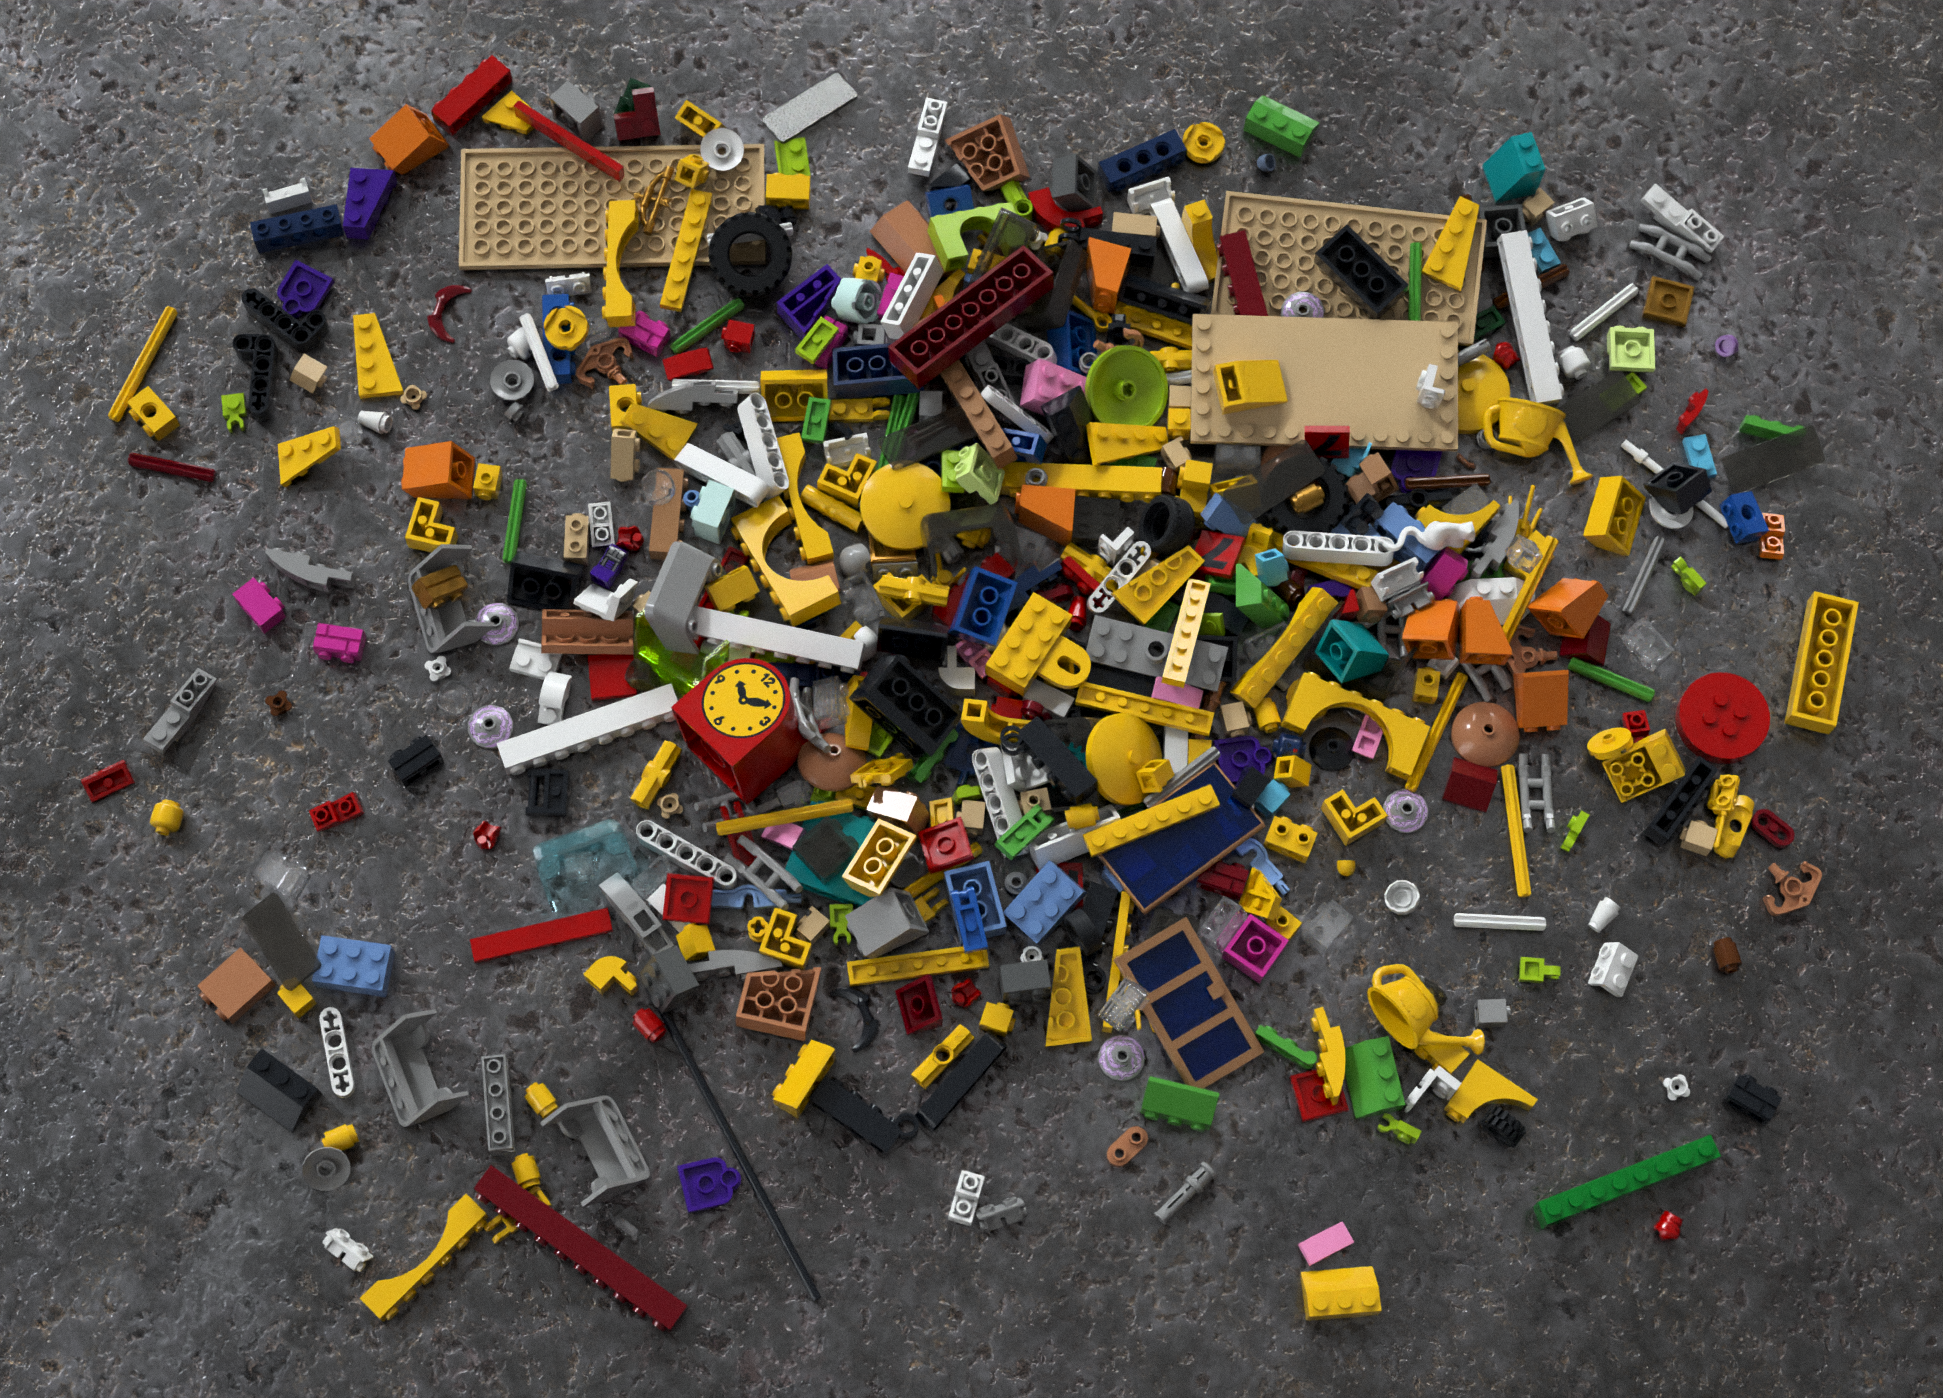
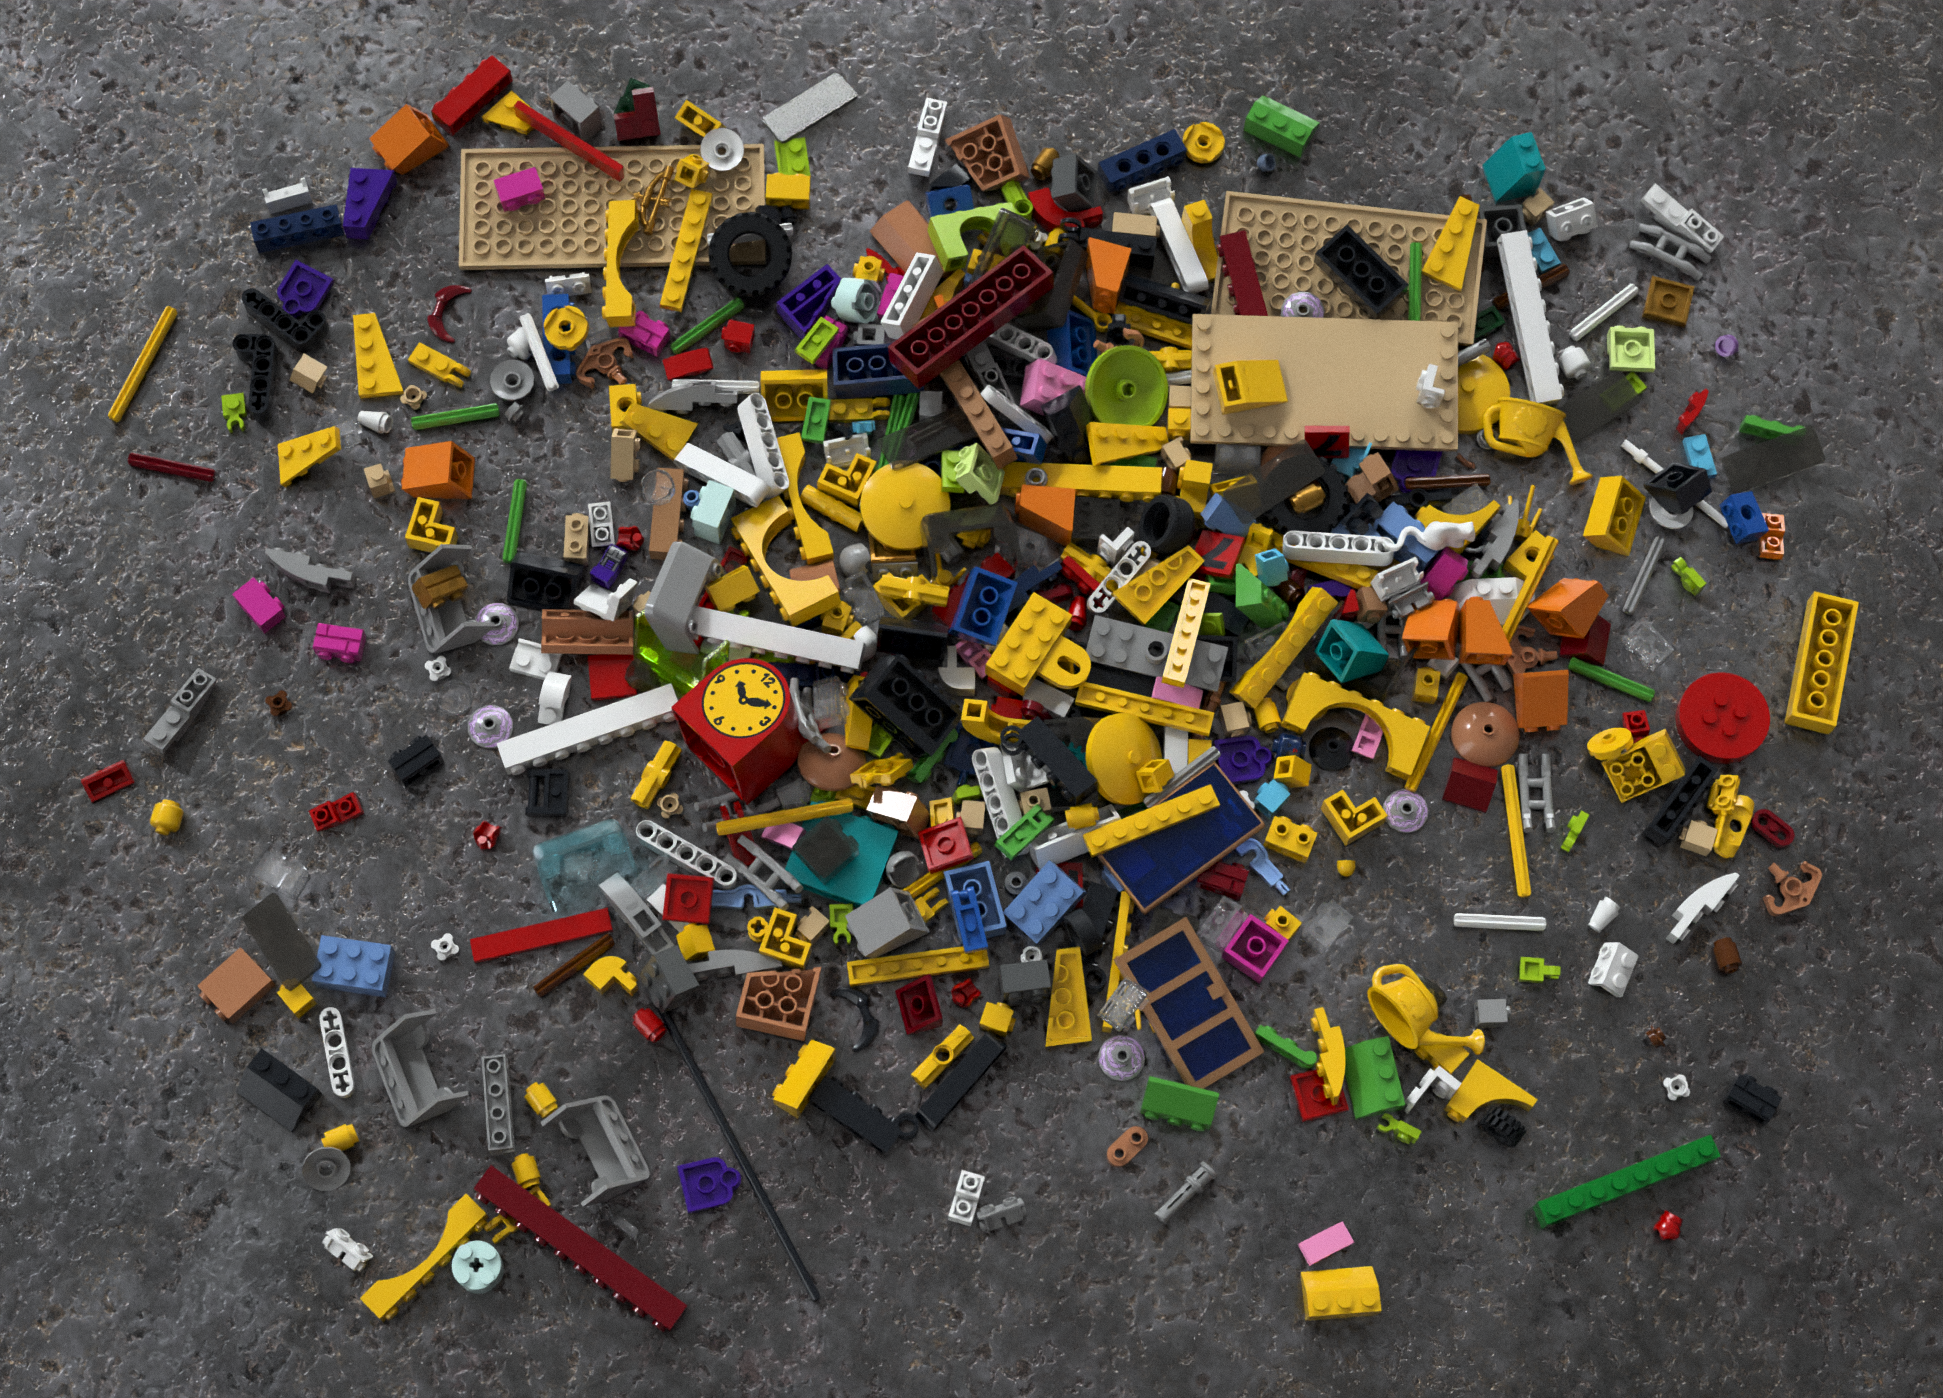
yellow brick [127,386,180,441] -> none
yellow brick [473,463,503,500] -> none
yellow slope [842,818,917,897] -> none
light grey plate [1079,352,1098,374] -> none
black slope [1231,766,1271,809] -> none
yellow wing [1237,867,1282,921] -> none
white hair [1384,880,1420,915] -> none
clear brick [1505,534,1543,574] -> none
none -> tan brick [364,463,395,498]
none -> yellow hinge [408,342,471,388]
none -> bright green axle [411,403,500,430]
none -> white plate [431,933,459,961]
none -> light aqua brick [452,1241,504,1294]
none -> dark pink brick [494,167,545,212]
none -> reddish brown axle [533,934,615,997]
none -> yellow brick [820,601,855,637]
none -> medium azure plate [852,420,875,435]
none -> pearl gold brick [1030,148,1060,180]
none -> reddish brown plate [1645,1025,1666,1048]
none -> white slope [1666,873,1740,944]

